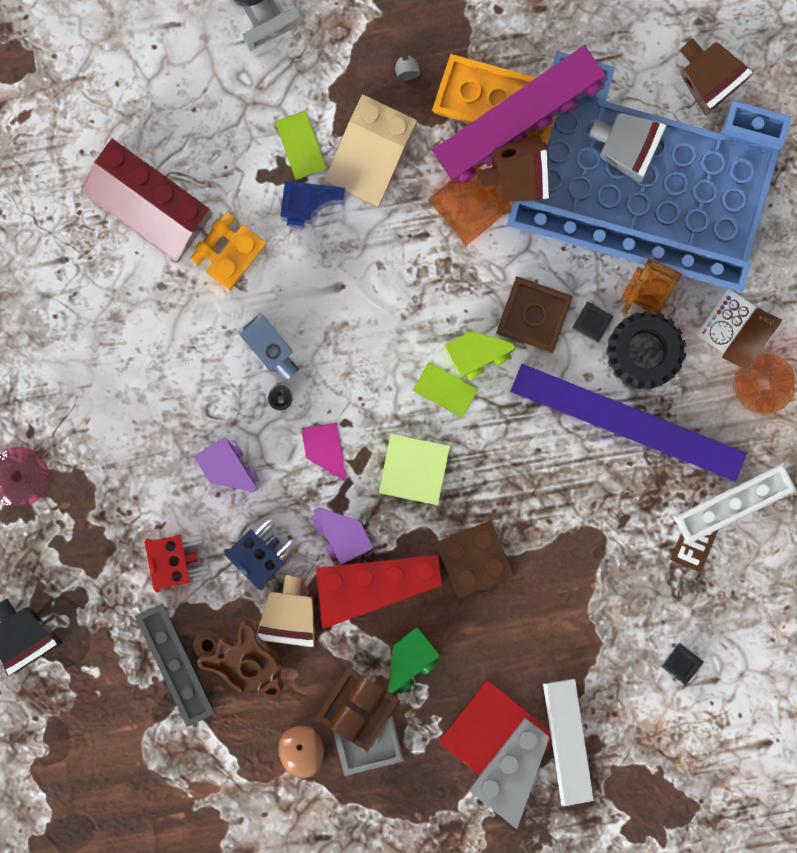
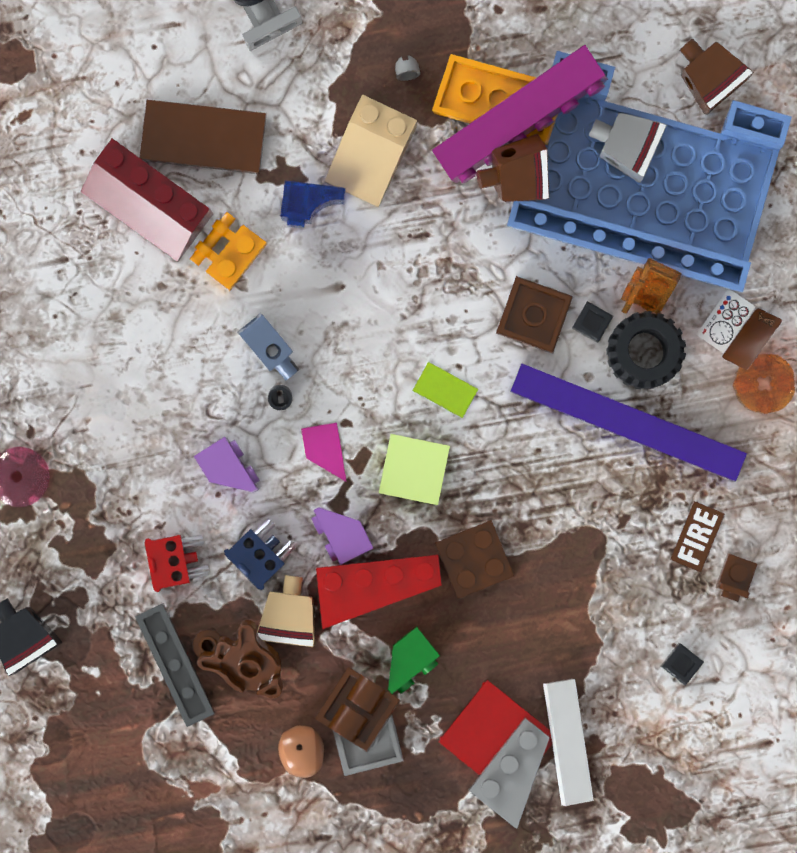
lime sticker [275,110,327,180] -> none
clear orange tile [428,168,512,246] -> none
lime slope [444,331,515,381] -> none
white tile [674,464,797,544] -> none
none -> reddish brown tile [139,100,267,174]
none -> reddish brown bracket [715,553,757,602]

